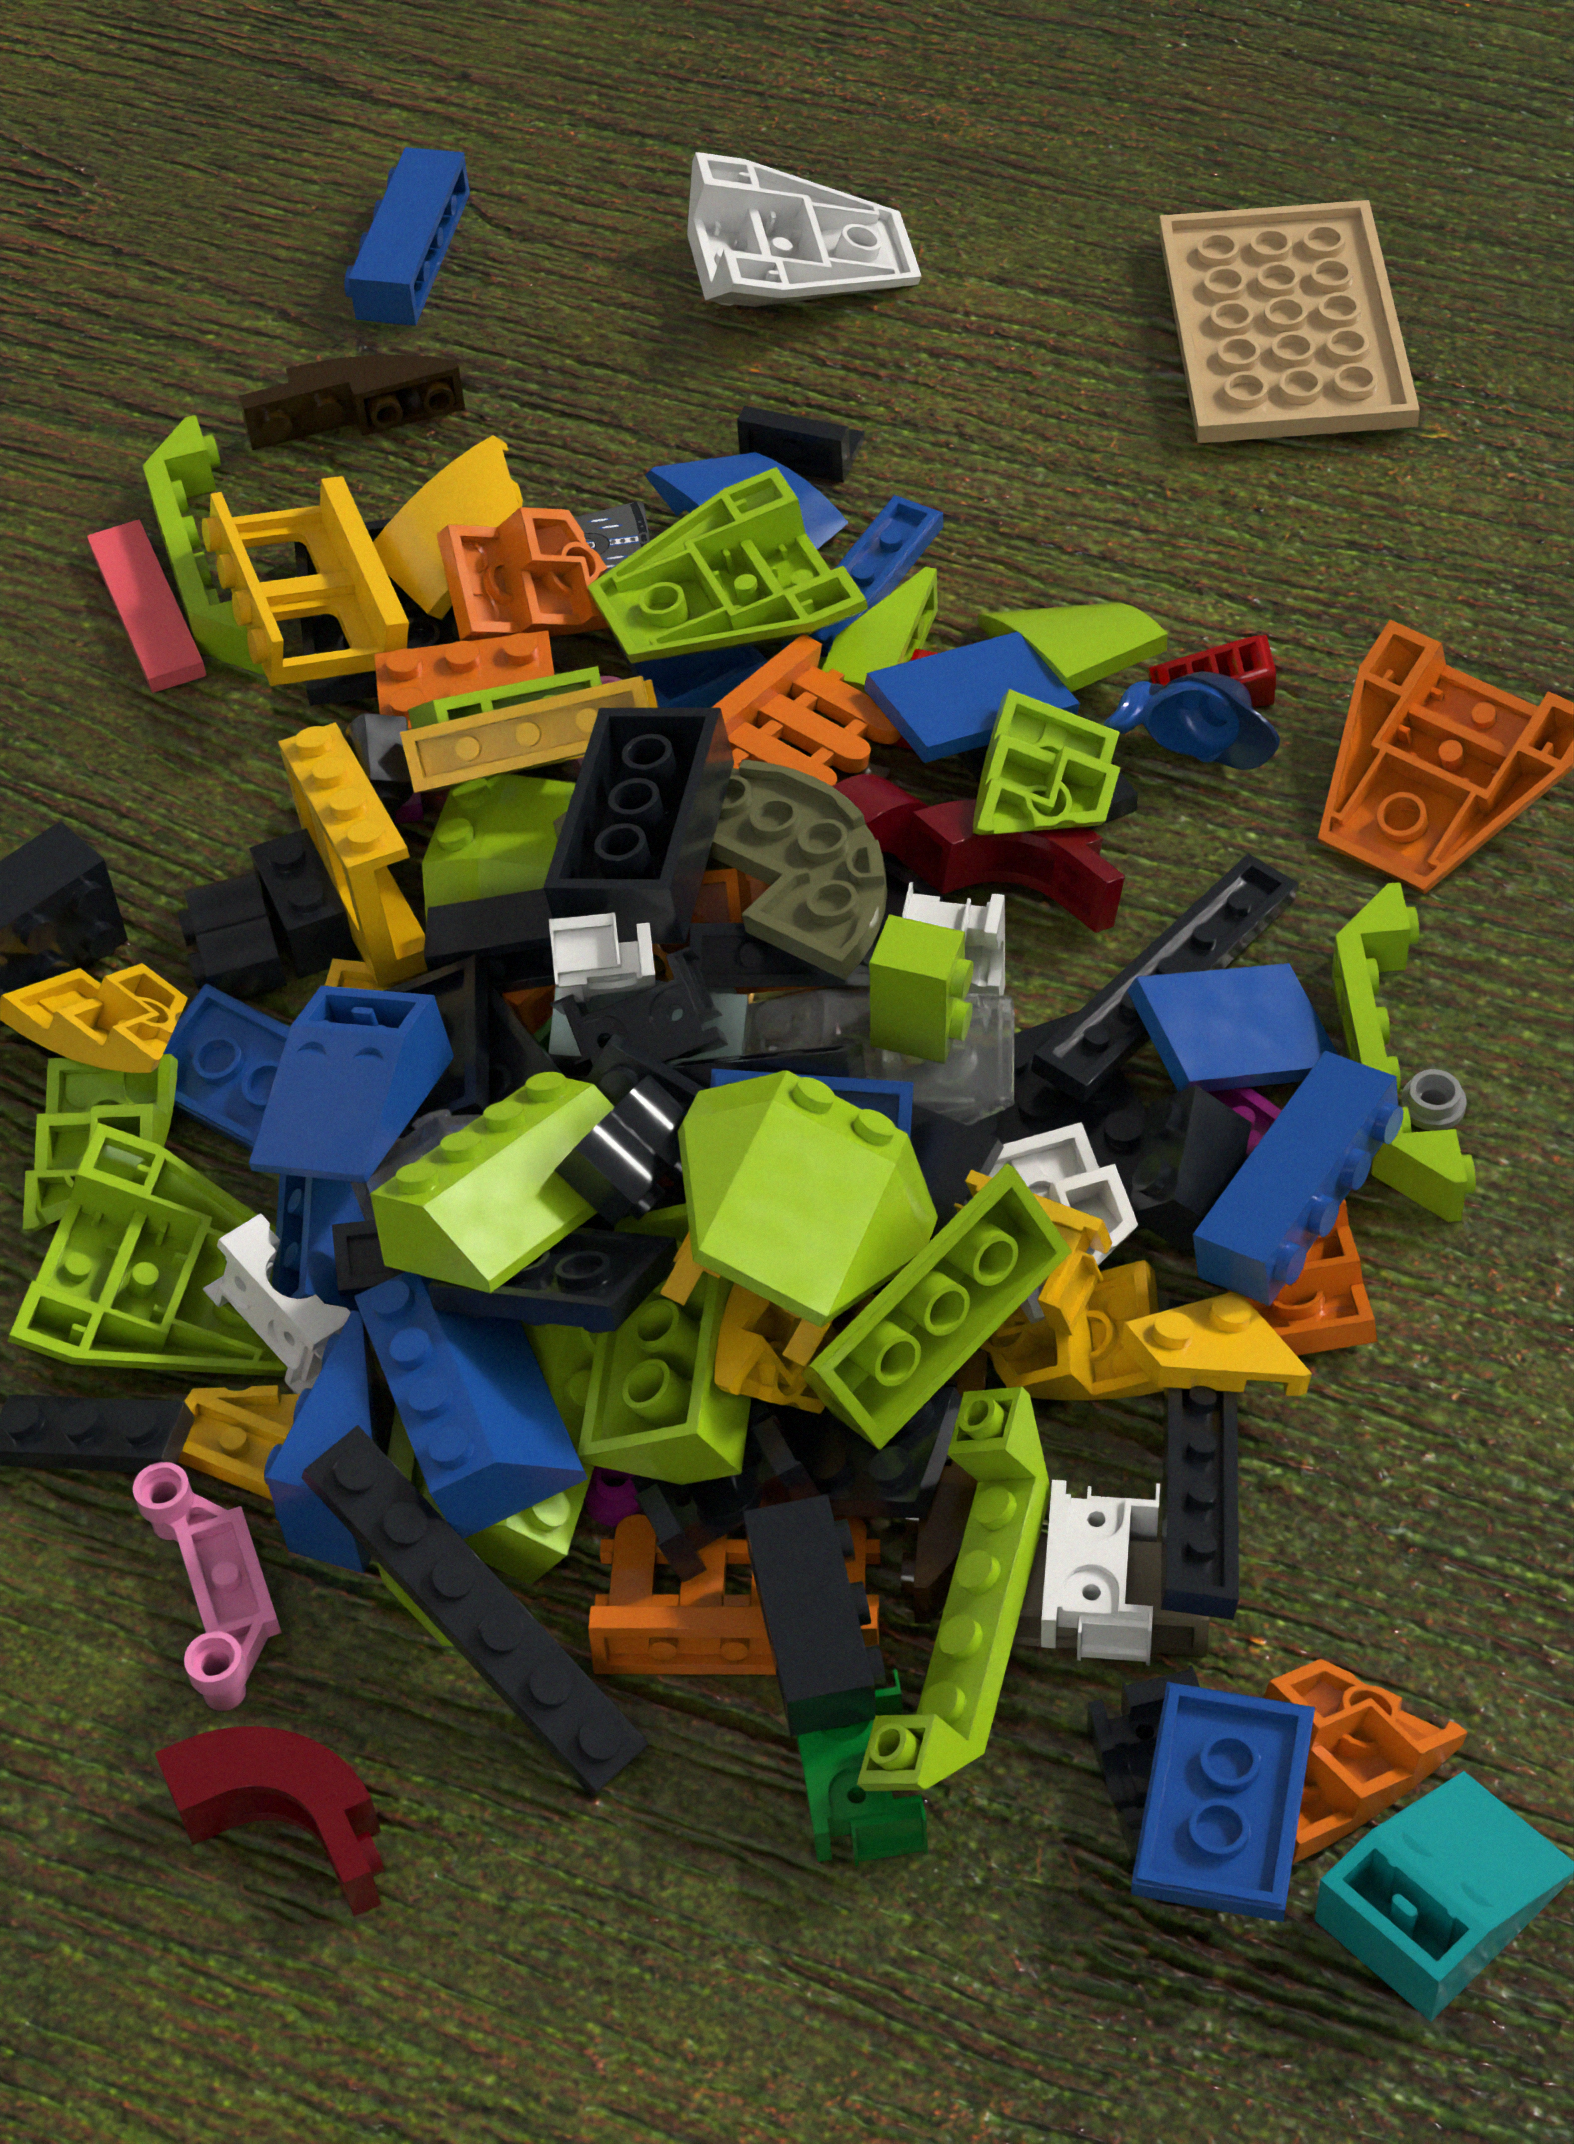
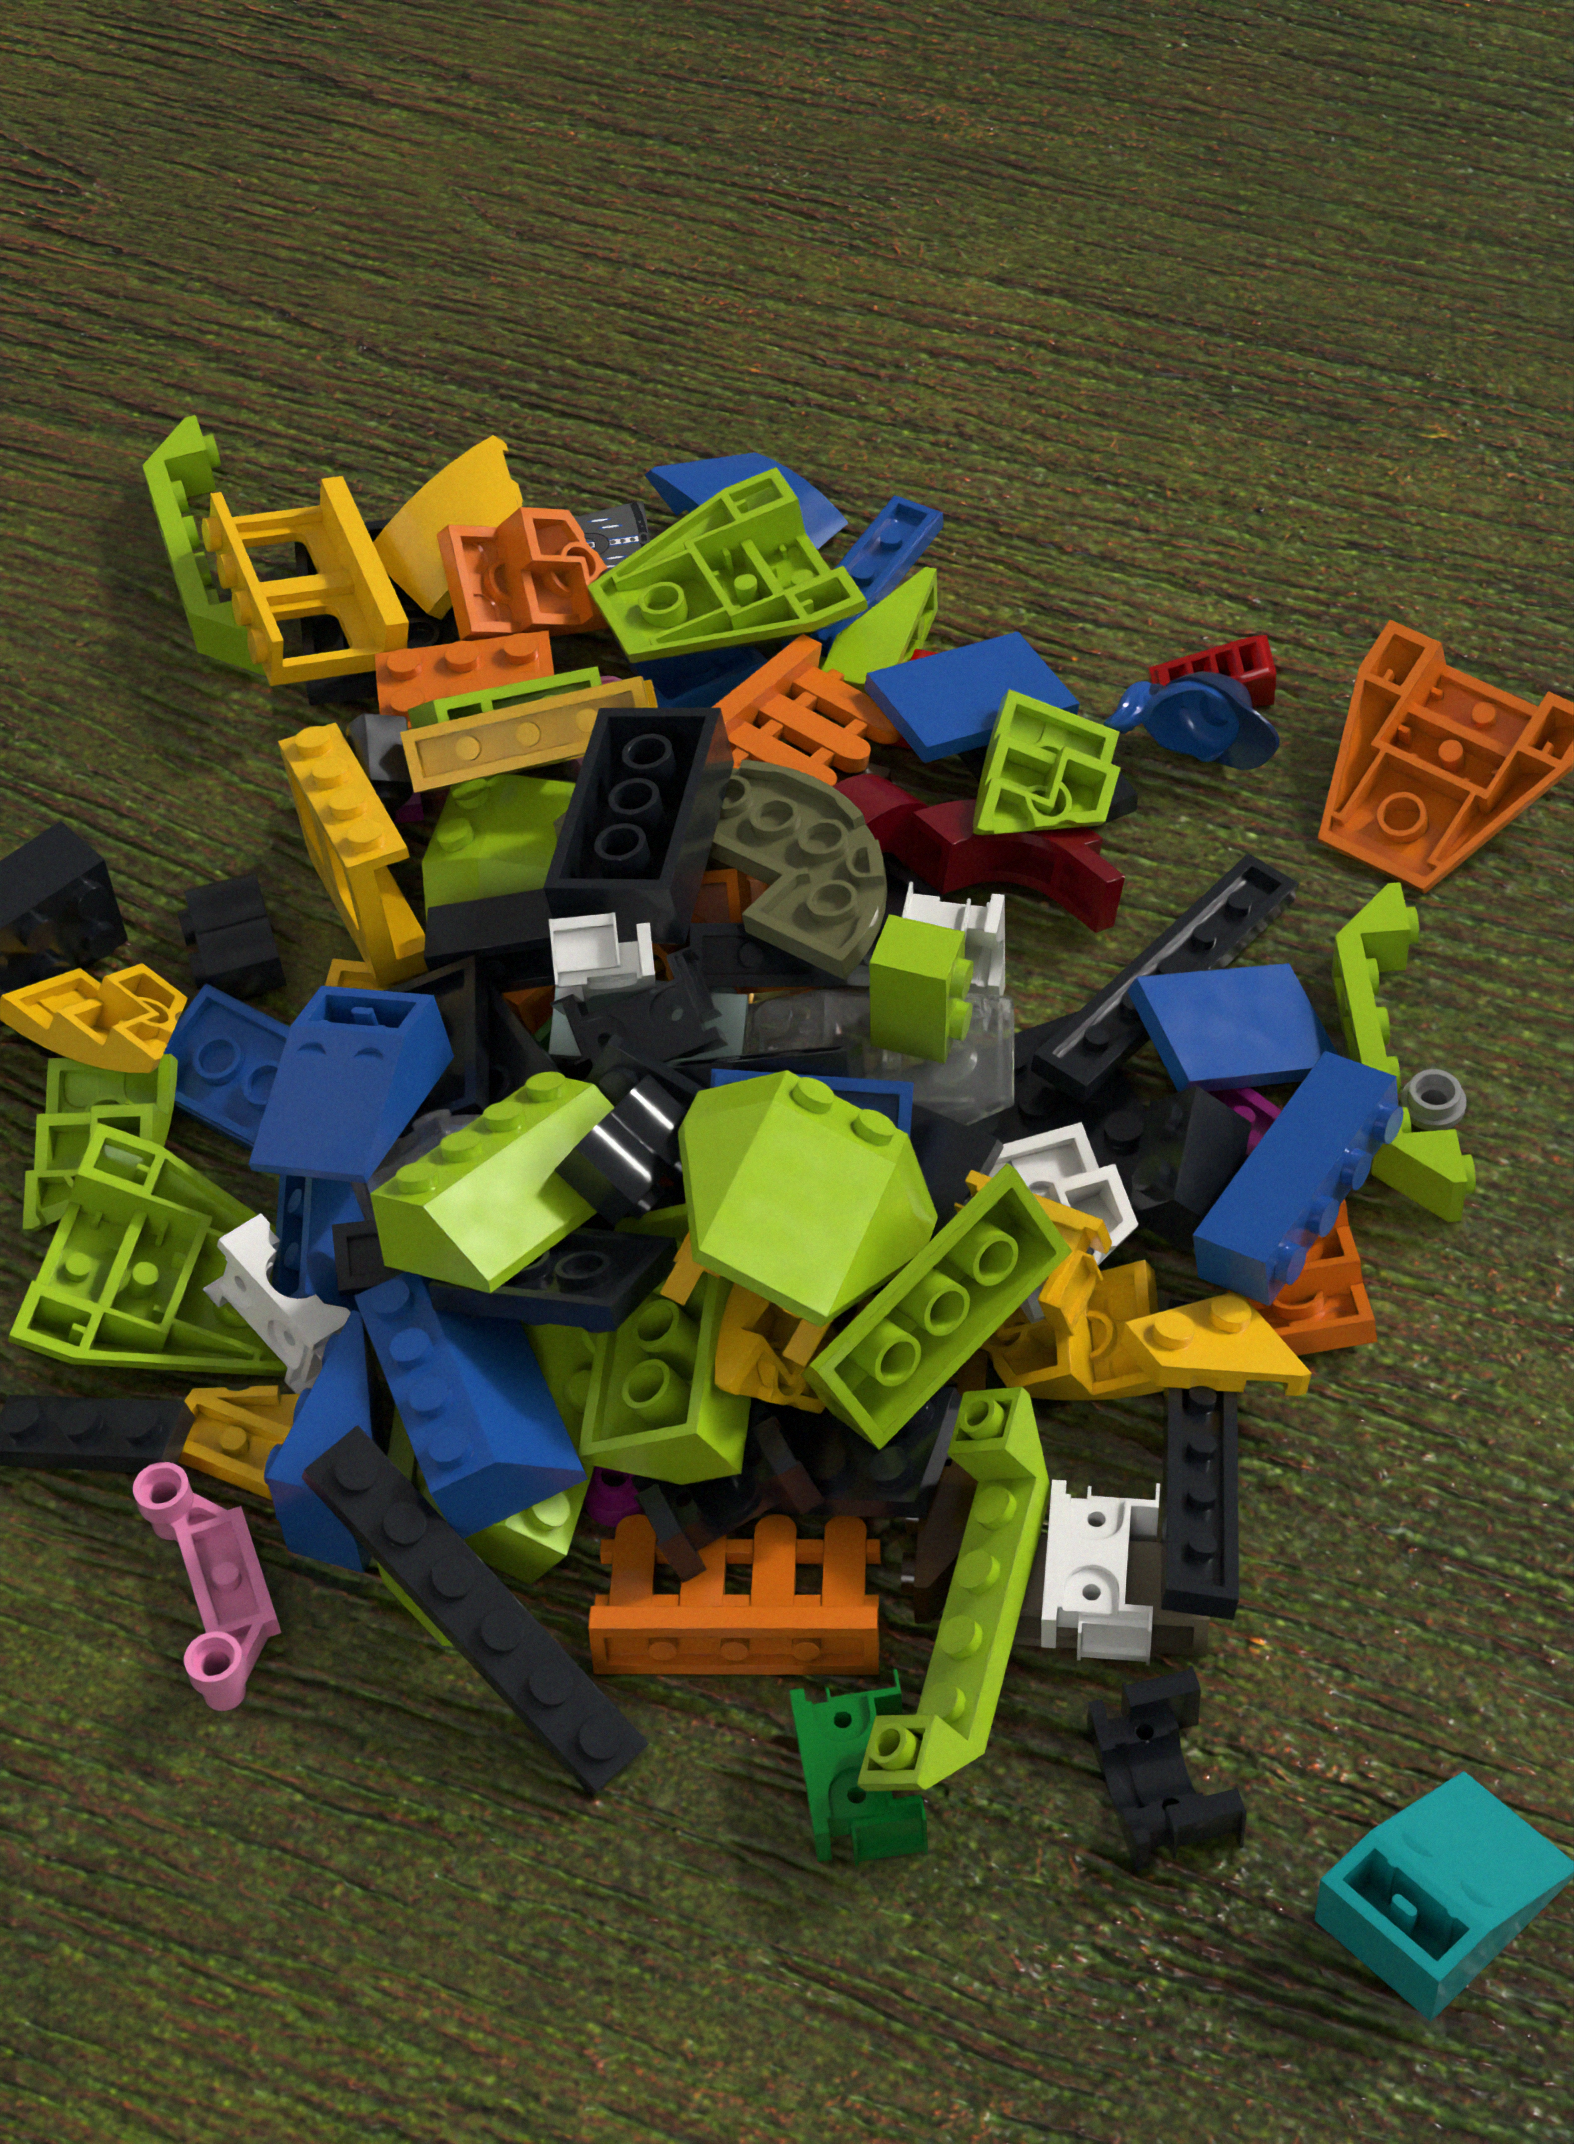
coral tile [87,519,207,693] -> none
dark red arch [155,1726,385,1917] -> none
dark brown slope [238,355,465,450] -> none
black brick [249,828,356,979] -> none
blue brick [344,147,470,326] -> none
white wedge [687,152,922,307] -> none
black panel [737,406,865,483] -> none
black brick [743,1494,887,1737] -> none
lime slope [978,603,1168,692] -> none
blue tile [1131,1682,1315,1922] -> none
tan plate [1159,200,1420,443] -> none
orange slope [1263,1659,1468,1865] -> none

